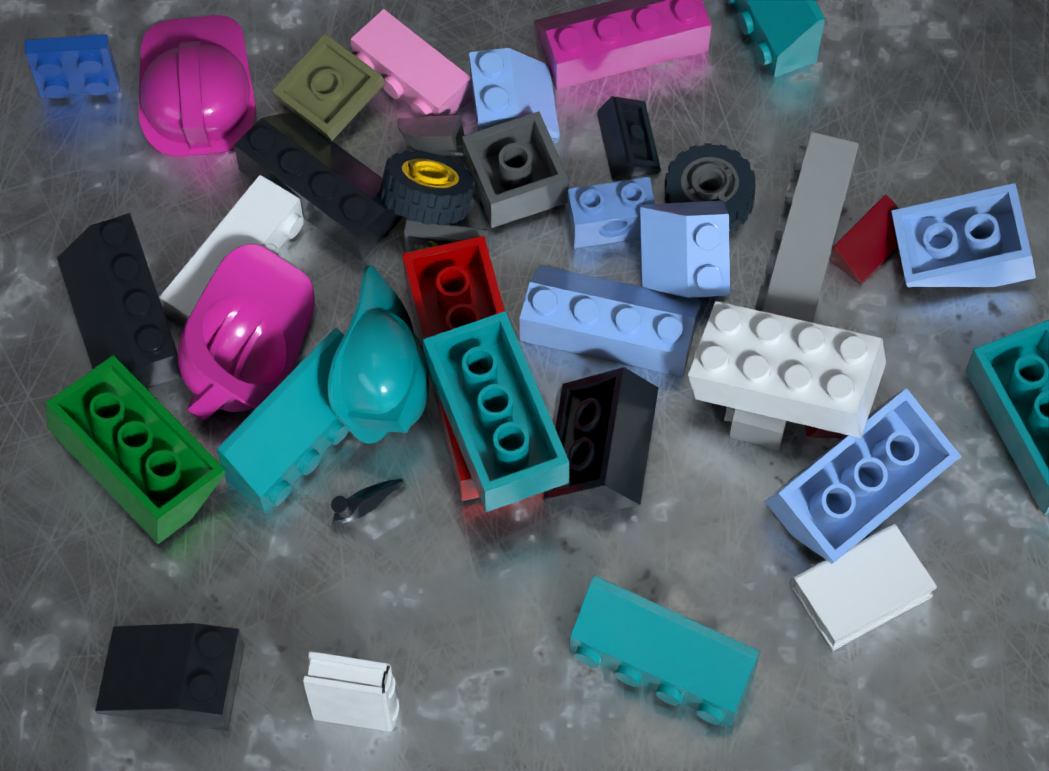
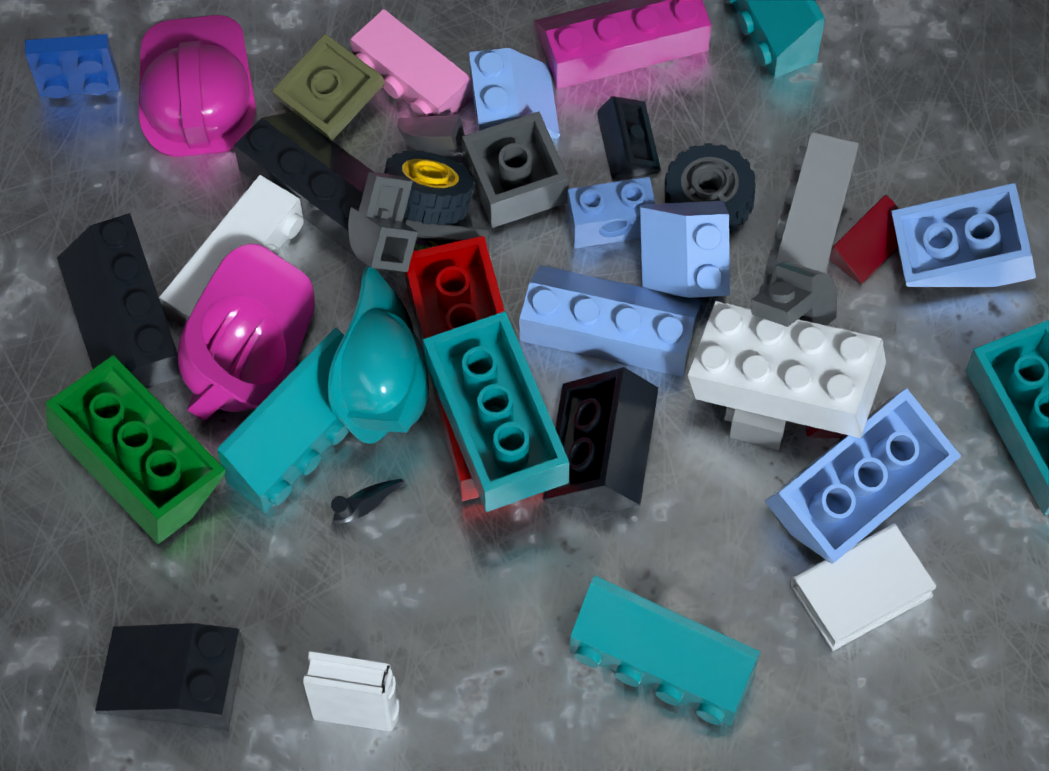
none -> dark grey brick [348,171,418,272]
none -> dark grey brick [751,261,837,327]

